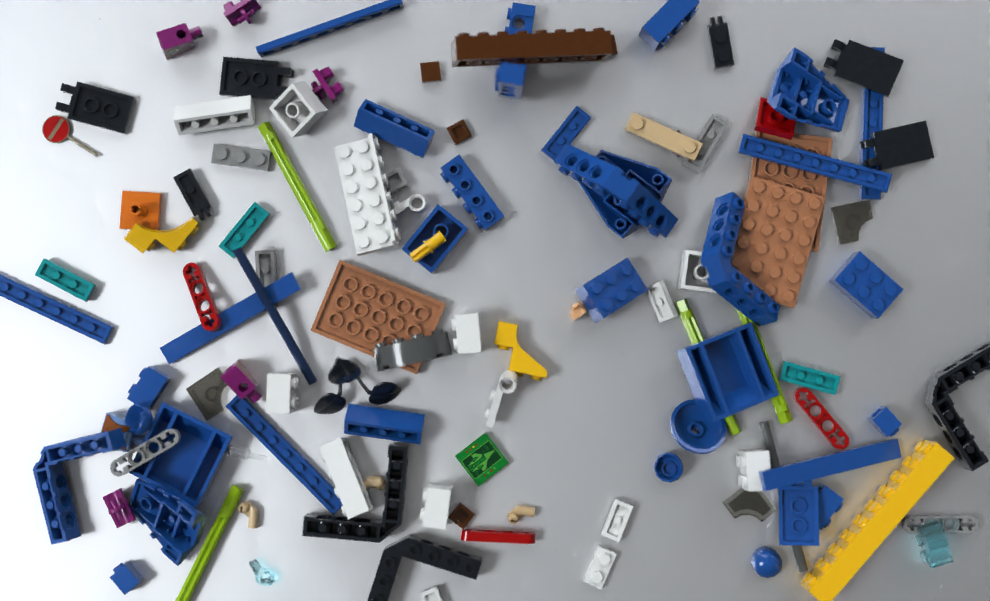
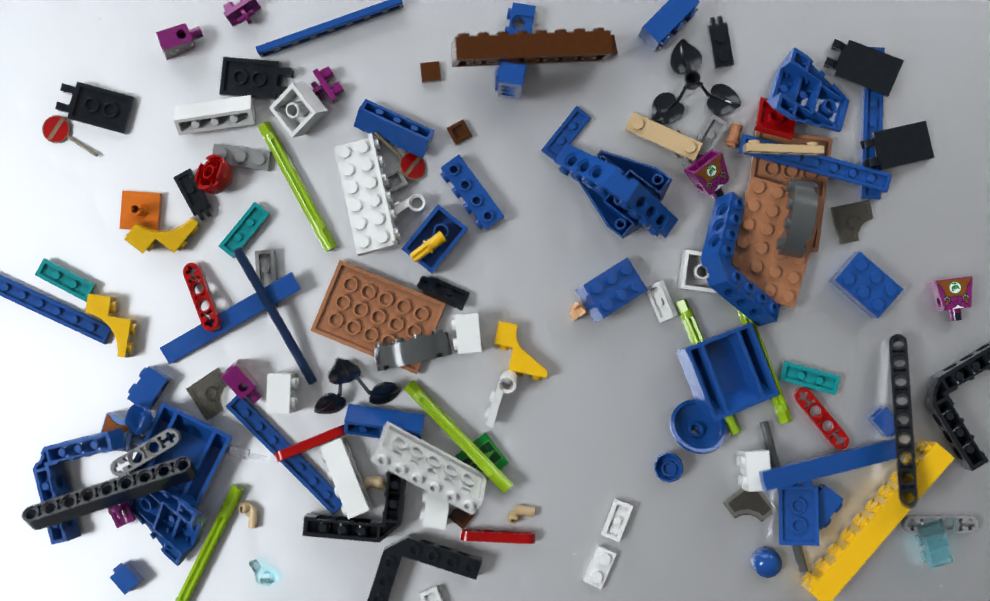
none -> black beam [22,457,197,530]
none -> yellow arch [85,294,137,358]
none -> red cylinder [195,154,233,194]
none -> red beam [274,425,346,462]
none -> white bracket [370,421,487,515]
none -> piece [374,132,426,180]
none -> lime piece [404,380,513,493]
none -> black hinge [417,276,470,311]
none -> black plant [651,39,741,124]
none -> torso [684,150,729,199]
none -> nougat pin [725,123,743,149]
none -> tan plate [742,140,824,156]
none -> dark grey brick [776,178,818,258]
none -> black beam [889,334,918,509]
none -> torso [930,276,973,321]

